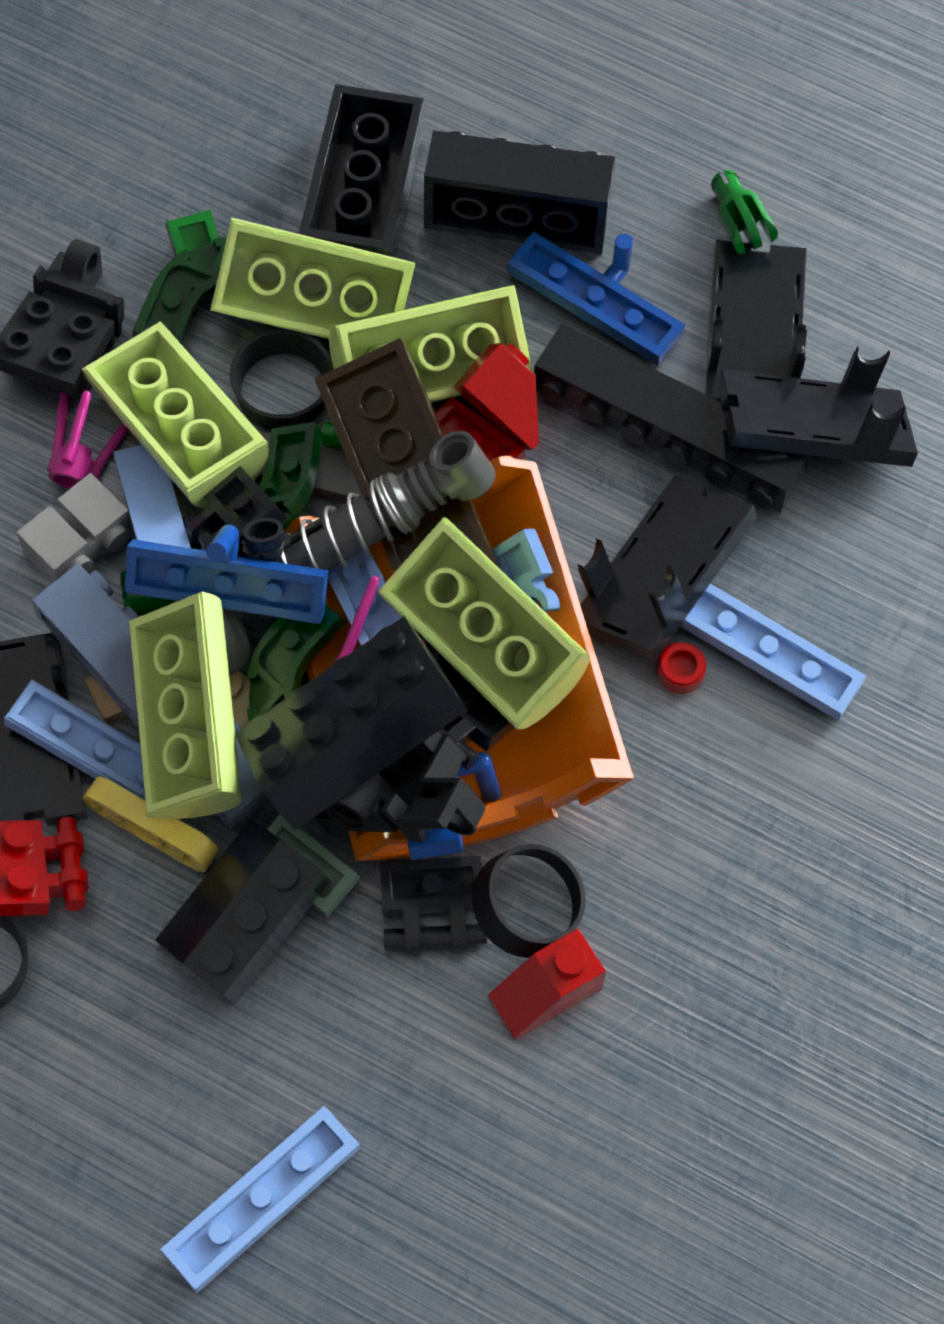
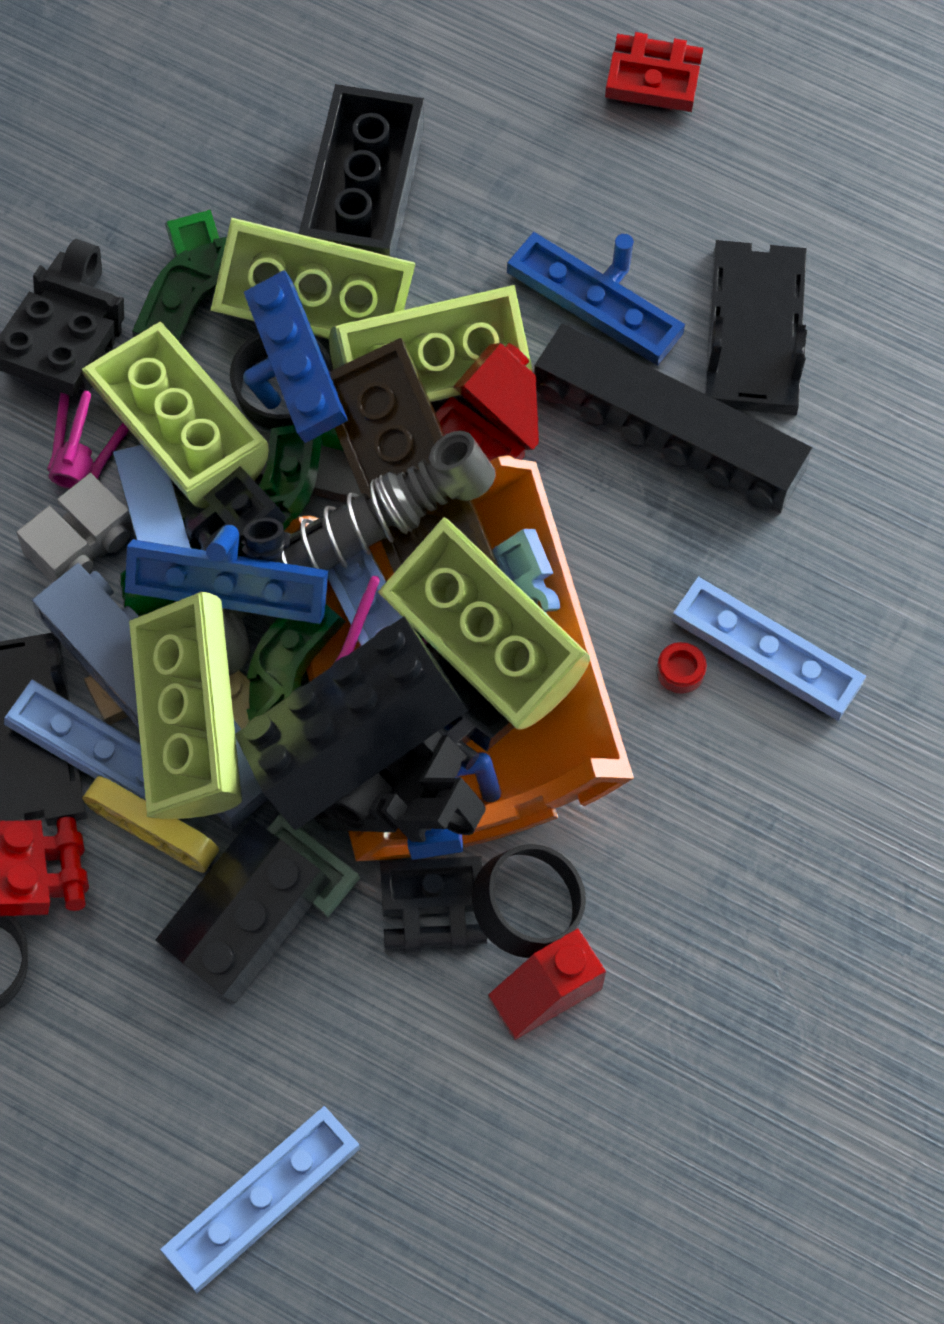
black brick [424,130,616,254] -> none
black piece [577,476,757,661] -> none
green arm [711,170,778,254] -> none
black piece [717,346,918,467] -> none
none -> blue plate [243,270,348,443]
none -> red plate [605,32,704,112]

